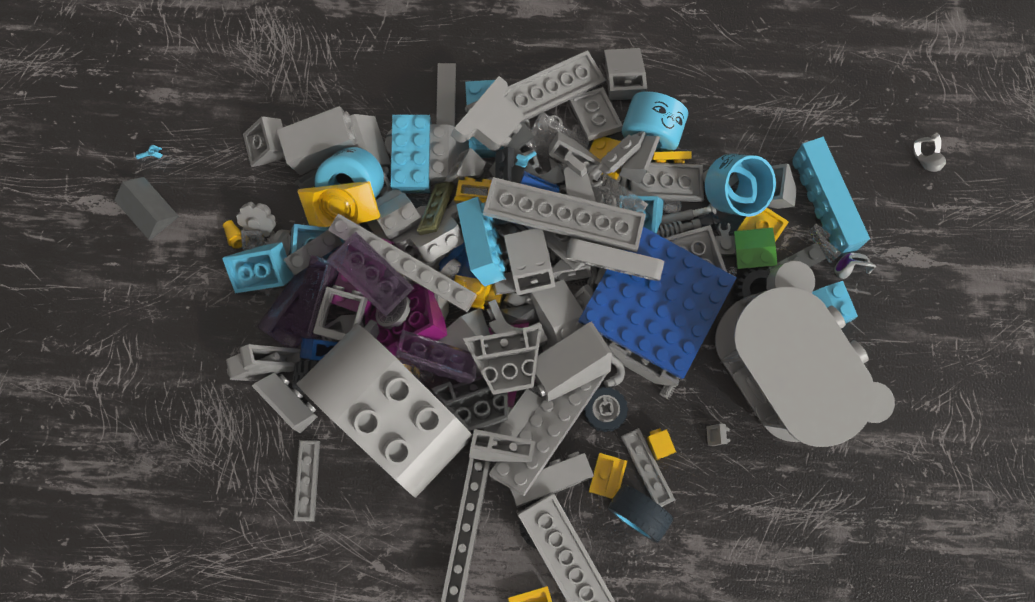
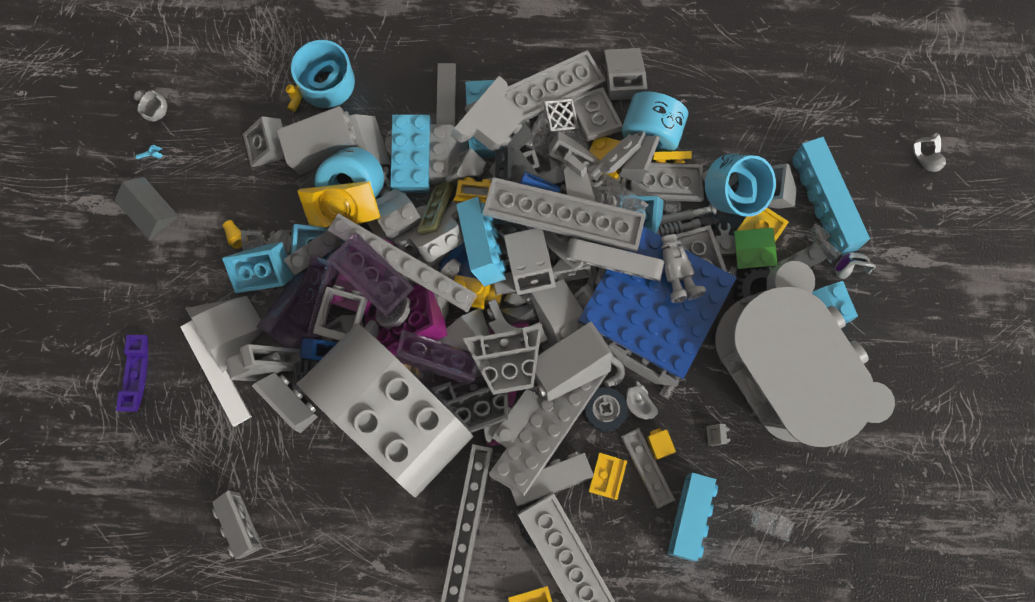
light grey plant [236,202,276,238] -> none
light grey tile [293,440,320,522] -> none
light grey slope [469,429,535,462] -> none
medium azure hand [515,151,537,168] -> none
black wheel [608,484,674,543] -> none
none -> dark purple slope [116,335,148,412]
none -> light grey hair [134,90,168,122]
none -> white tile [181,320,252,427]
none -> light grey wedge [185,296,266,372]
none -> light grey slope [212,490,263,559]
none -> yellow arm [286,84,302,112]
none -> medium azure piece [291,40,355,108]
none -> light grey window [543,99,579,133]
none -> light grey hat [626,381,658,420]
none -> light grey piece [661,234,706,303]
none -> medium azure brick [667,473,718,561]
none -> clear slope [749,507,795,542]

